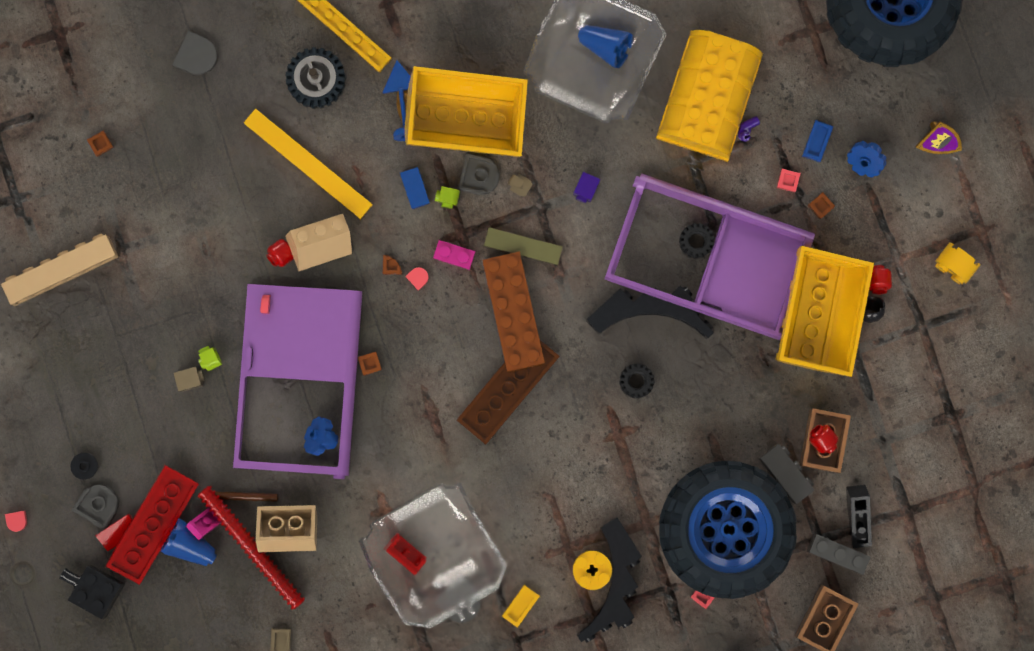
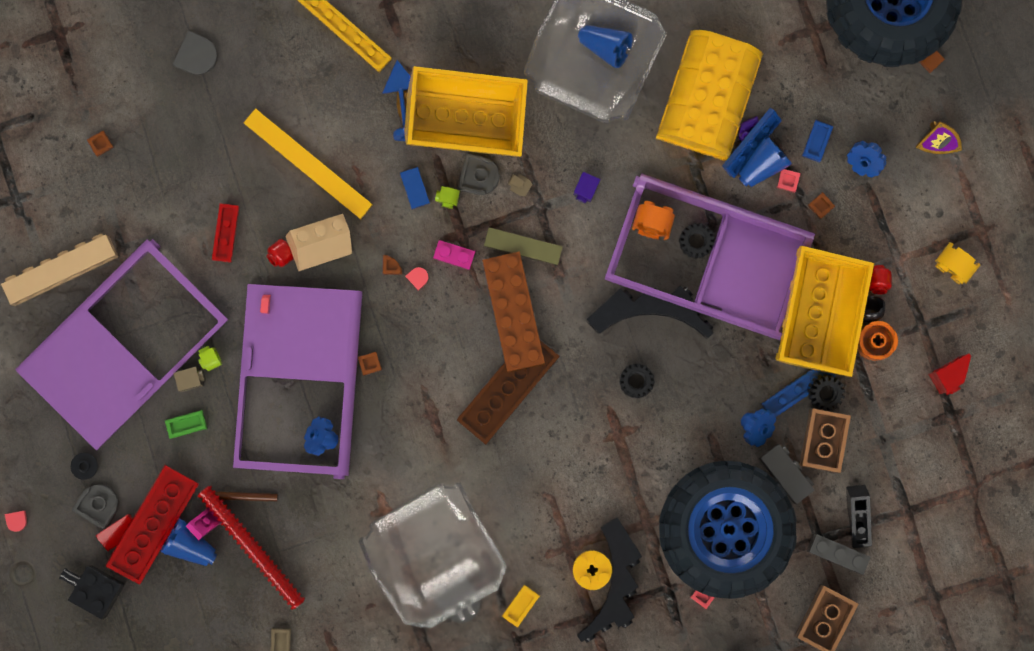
tan brick [255,505,317,552] -> none
wheel [285,47,346,109] -> none
red hinge [383,533,427,575] -> none
red head [809,424,838,453] -> none
none -> medium lavender door [15,239,228,450]
none -> bright green tile [165,410,208,439]
none -> red plate [212,203,239,263]
none -> orange brick [632,201,675,240]
none -> blue tile [722,108,782,178]
none -> blue cone [739,135,792,187]
none -> blue plant [741,408,776,447]
none -> blue tile [761,369,835,417]
none -> black tyre [807,374,845,411]
none -> orange brick [858,321,898,361]
none -> dark orange tile [919,51,945,73]
none -> red slope [928,353,971,395]

